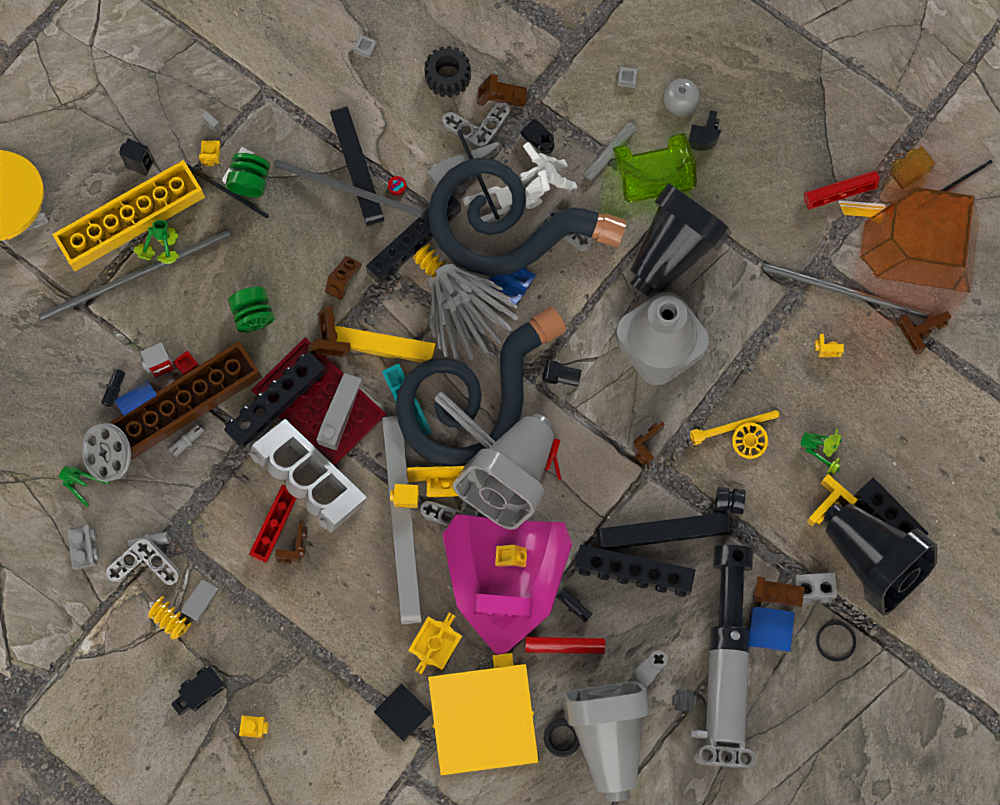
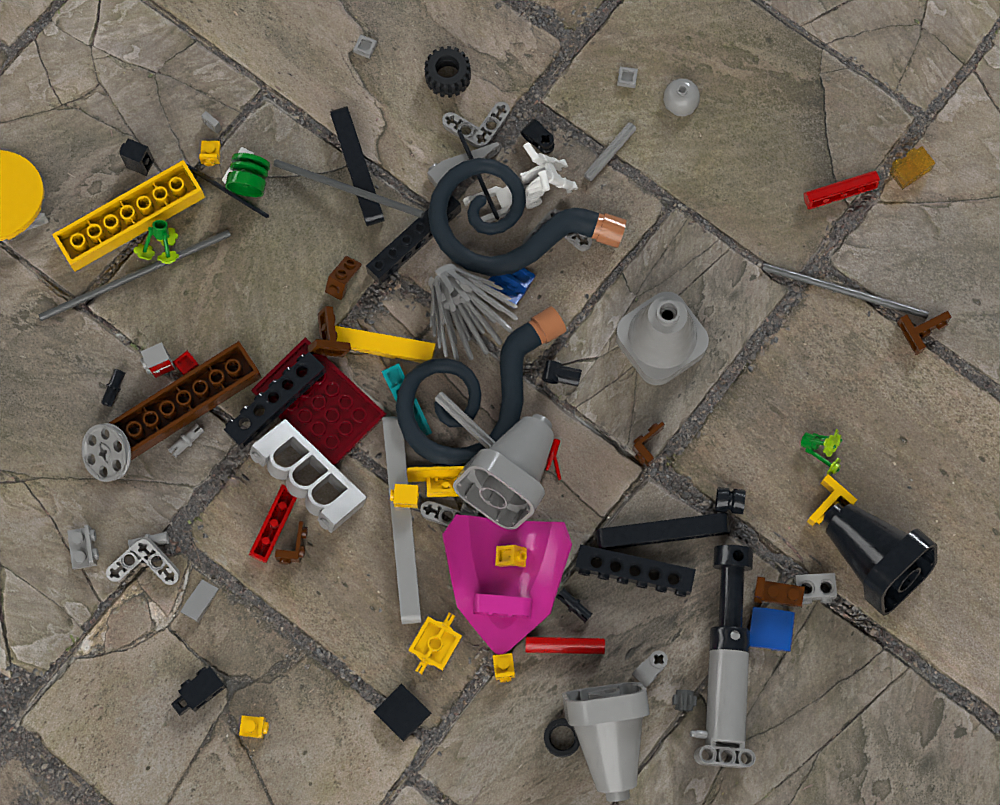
green plant [59,466,110,507] -> none
blue slope [115,380,157,416] -> none
yellow piece [148,596,192,640] -> none
green wheel [227,287,275,333] -> none
light grey slope [317,373,362,451] -> none
red tile [388,176,407,196] -> none
yellow piece [413,244,446,279] -> none
yellow piece [428,664,538,775] -> none
reddish brown bracket [477,74,527,107] -> none
clear neon green windscreen [613,133,697,203] -> none
black cone [630,183,732,297] -> none
black brick [687,110,721,151] -> none
yellow piece [690,410,780,445] -> none
yellow wheel [732,423,768,459] -> none
yellow bracket [814,334,844,357] -> none
black piece [816,622,856,662] -> none
yellow sticker [838,200,885,218] -> none
black brick [854,477,929,535] -> none
clear orange windscreen [860,187,979,293] -> none
black piece [917,160,993,207] -> none

